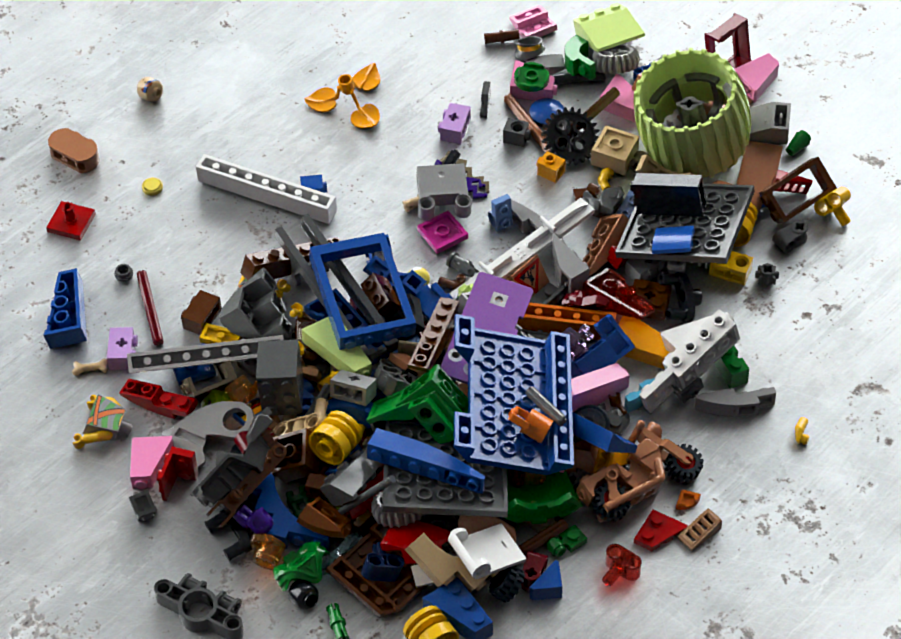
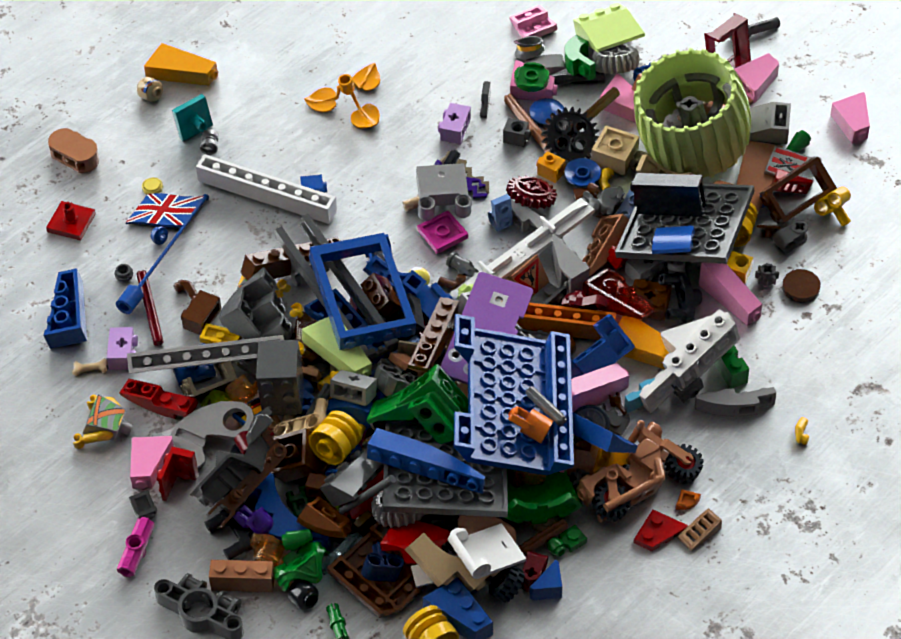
reddish brown pin [484,29,520,44] -> none
clear purple brick [562,324,594,361] -> none
clear red beam [602,544,642,586] -> none
none -> flag [116,193,209,314]
none -> dark pink piece [117,517,155,578]
none -> light orange slope [144,43,218,86]
none -> blue plate [150,227,168,245]
none -> teal tile [172,94,213,141]
none -> reddish brown arm [173,279,198,299]
none -> flat silver wheel [200,129,219,155]
none -> nougat brick [209,560,274,592]
none -> green cone [282,529,314,551]
none -> dark red gear [506,175,557,209]
none -> blue dish [564,158,601,187]
none -> bright pink slope [699,262,762,326]
none -> dark grey pin [729,17,780,42]
none -> reddish brown plant [757,225,781,238]
none -> flag [764,146,822,190]
none -> reddish brown tile [782,269,821,303]
none -> bright pink slope [830,92,870,144]

